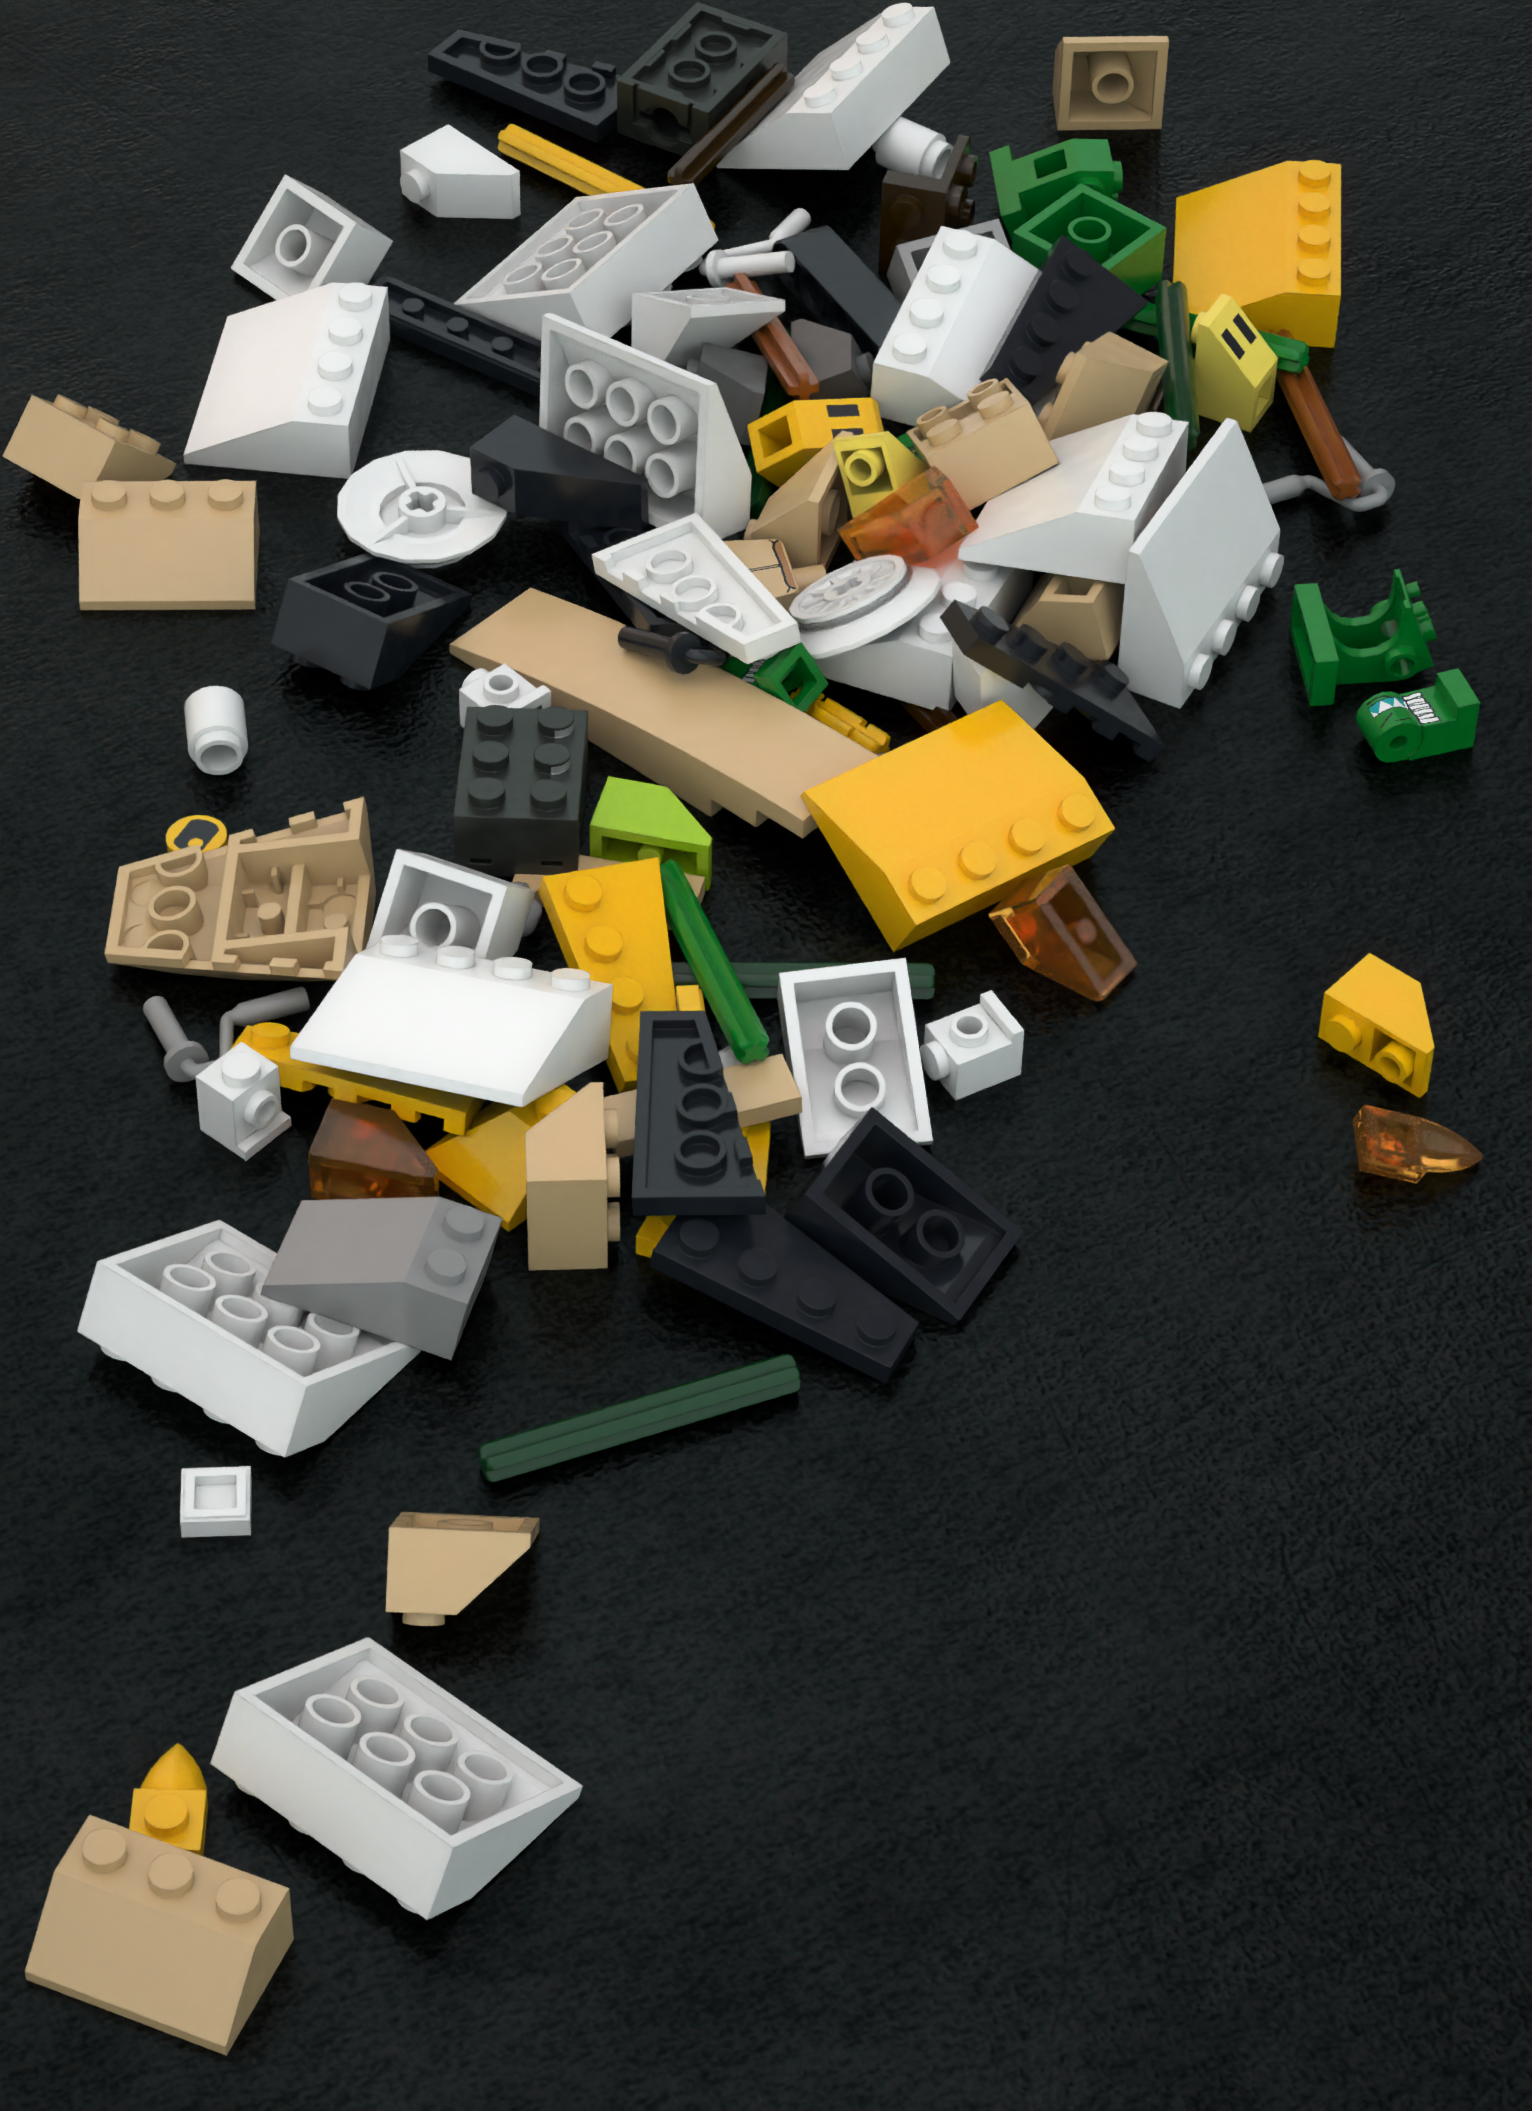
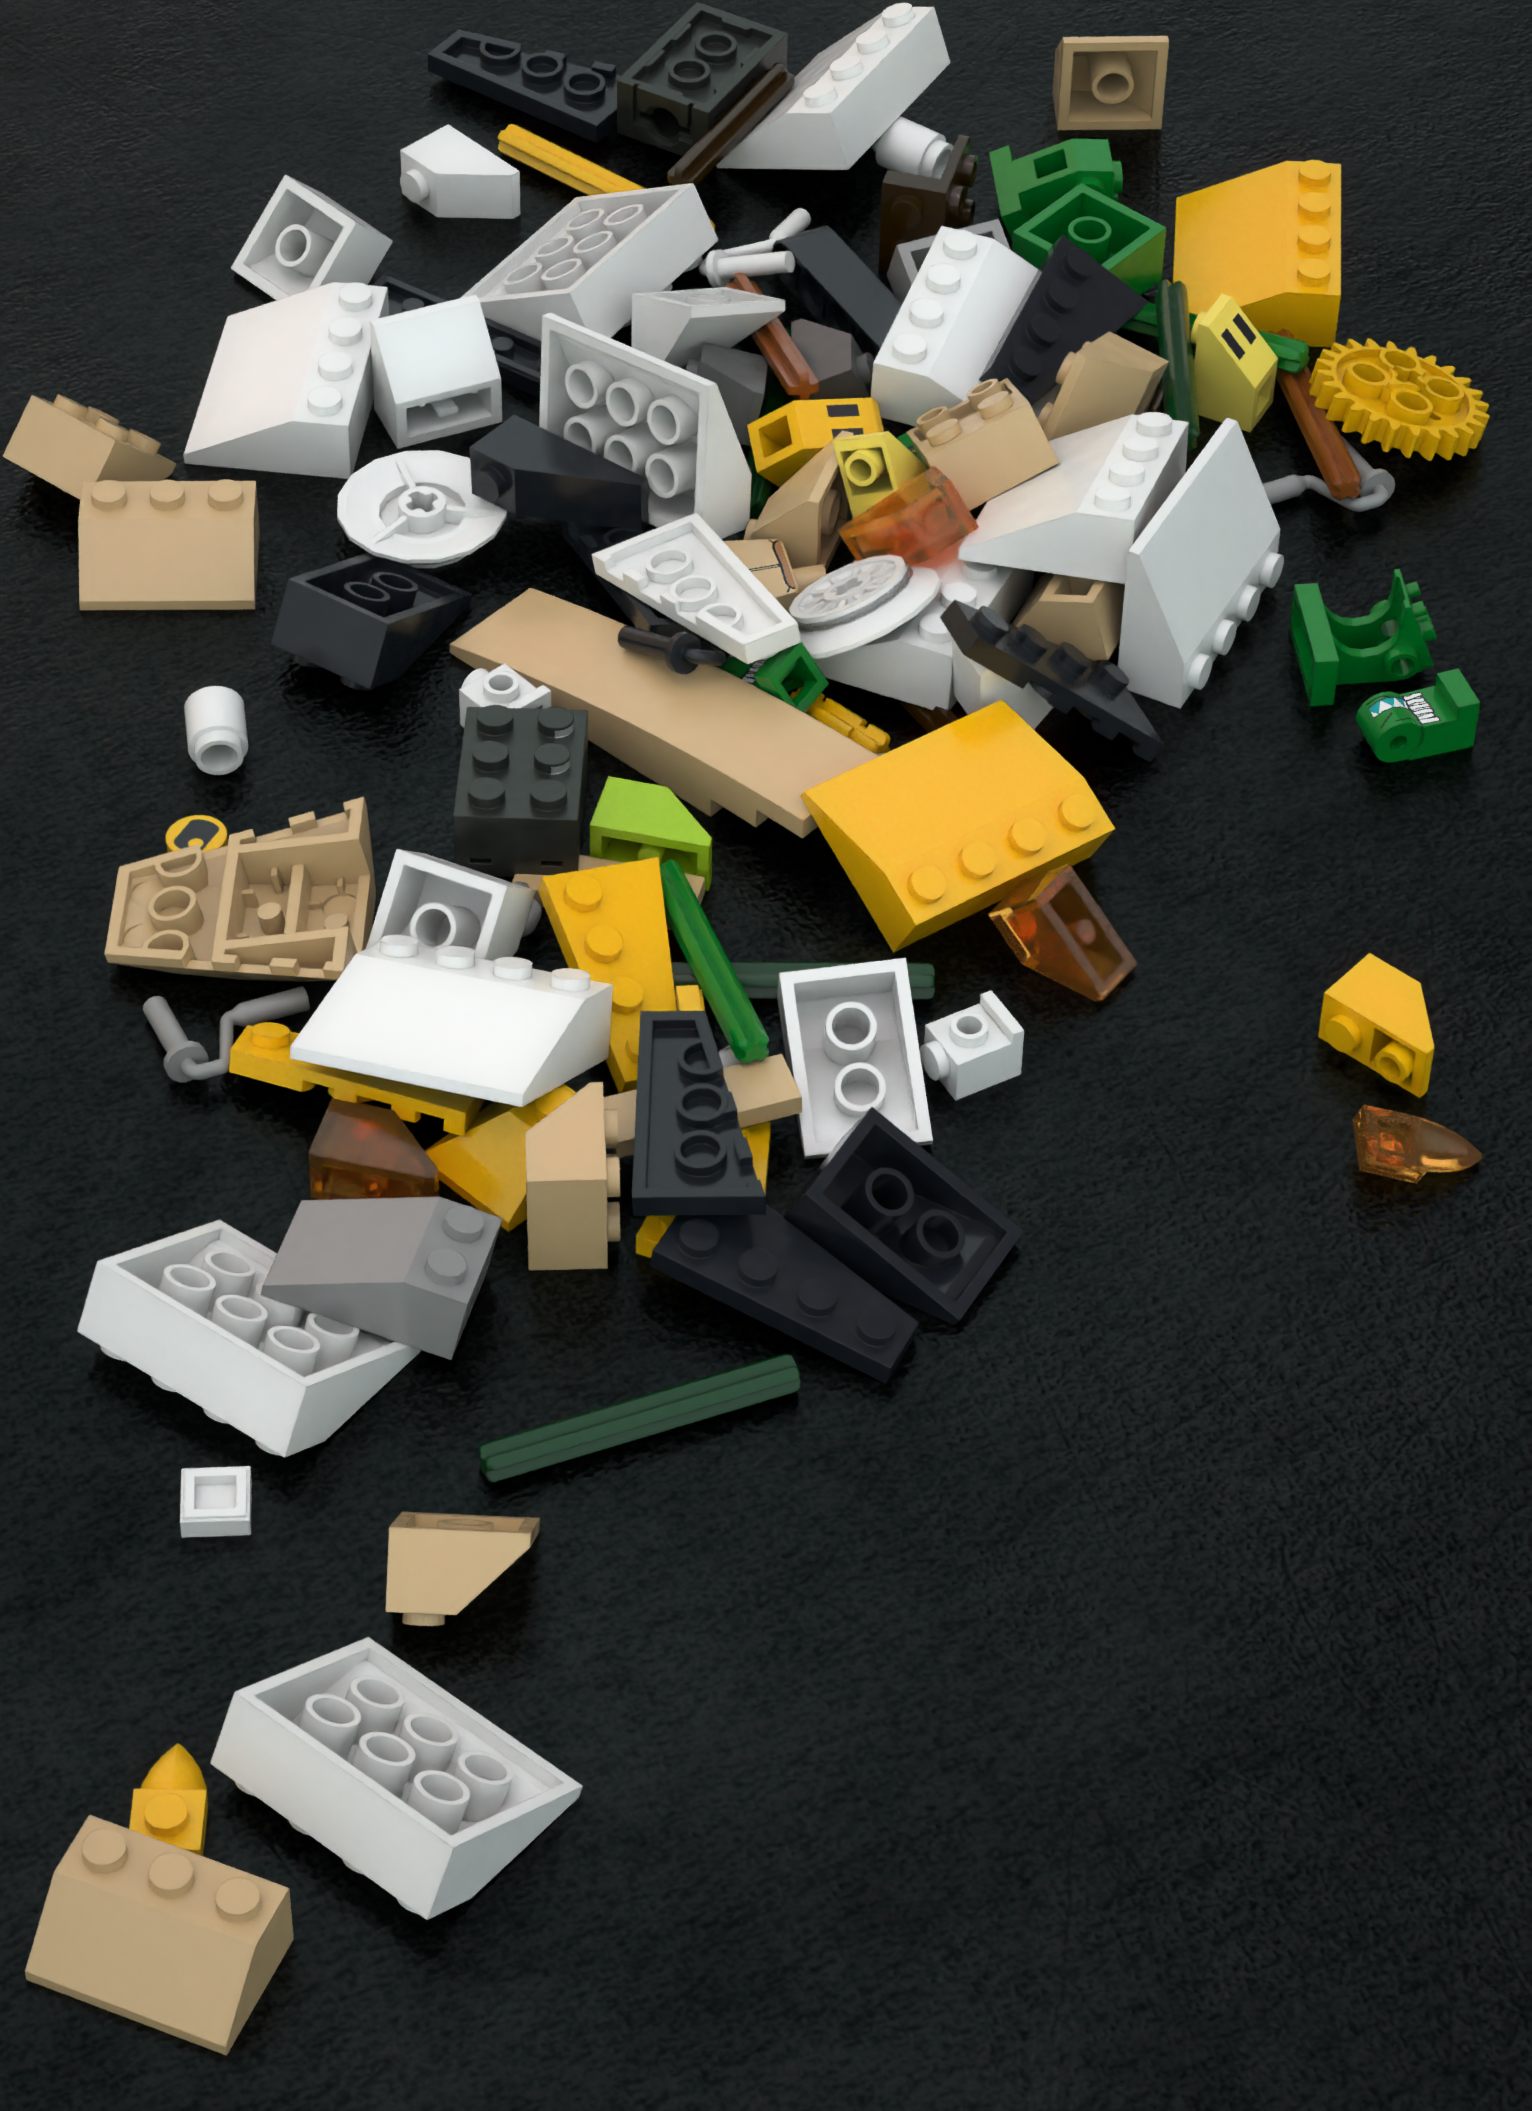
white brick [195,1041,292,1161] -> none
none -> white slope [370,294,502,449]
none -> yellow gear [1309,338,1490,461]

